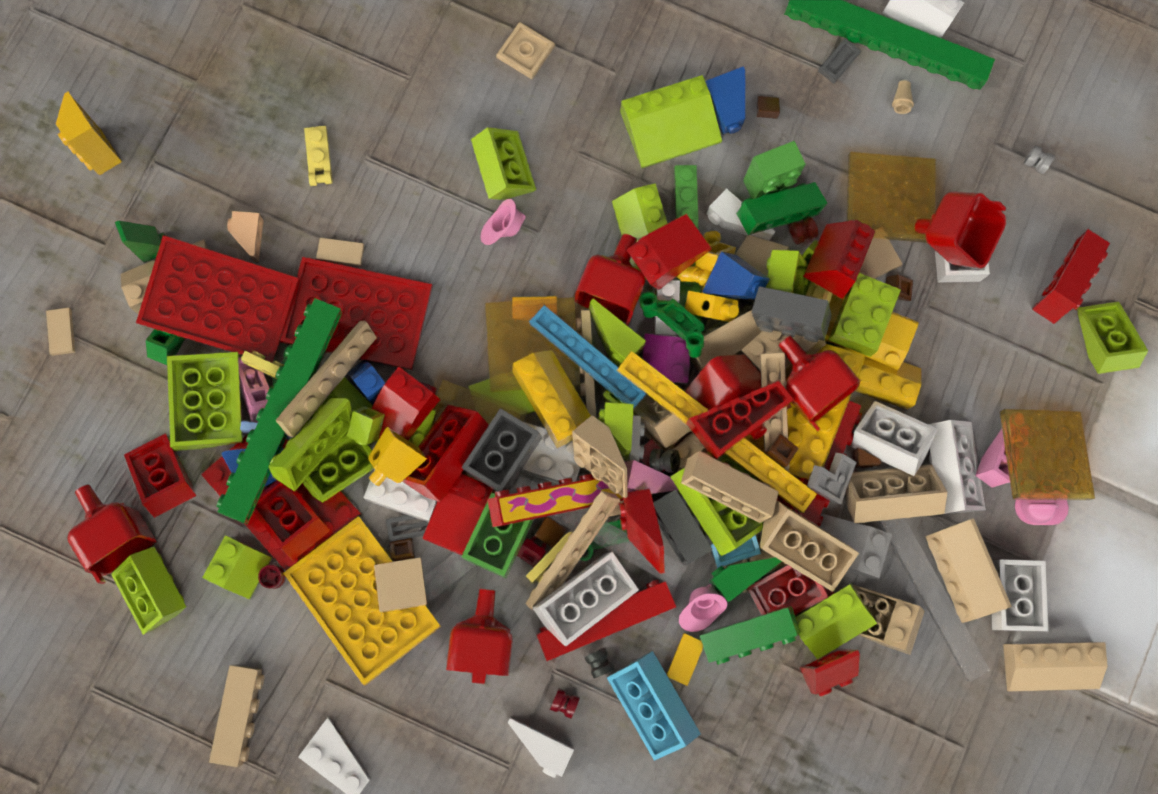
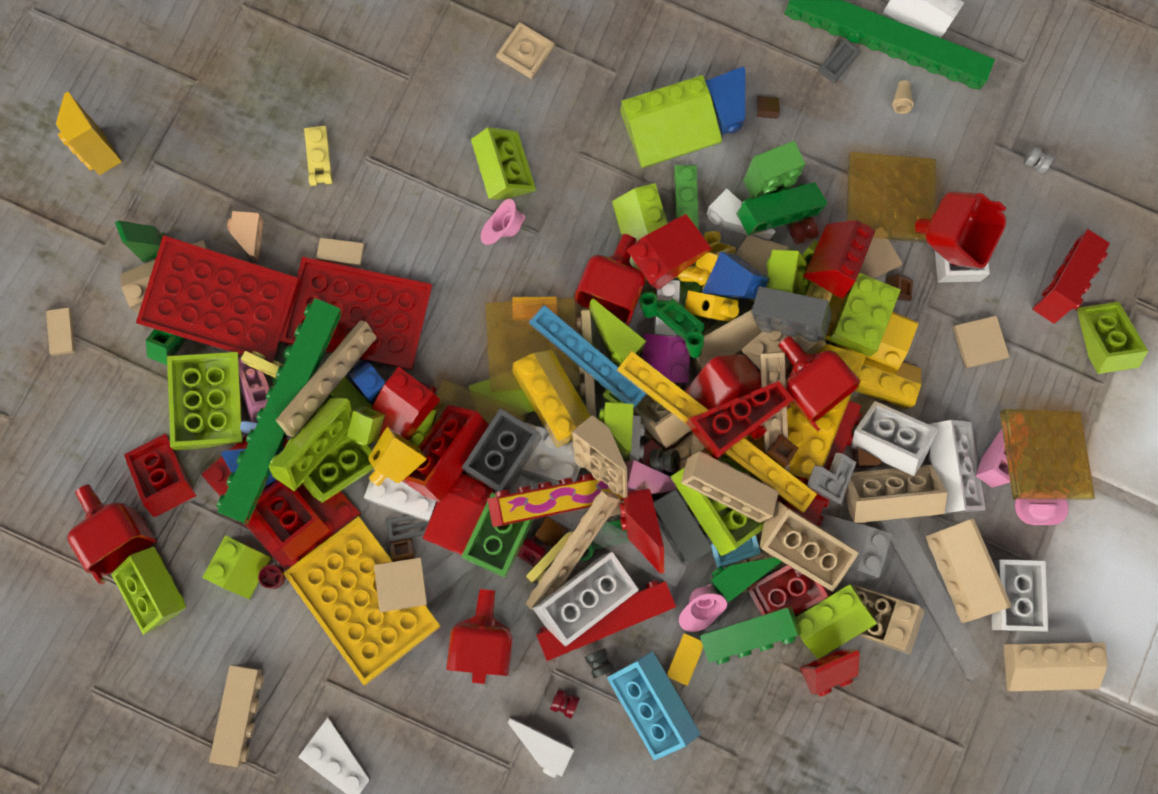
none -> tan tile [953,316,1009,369]

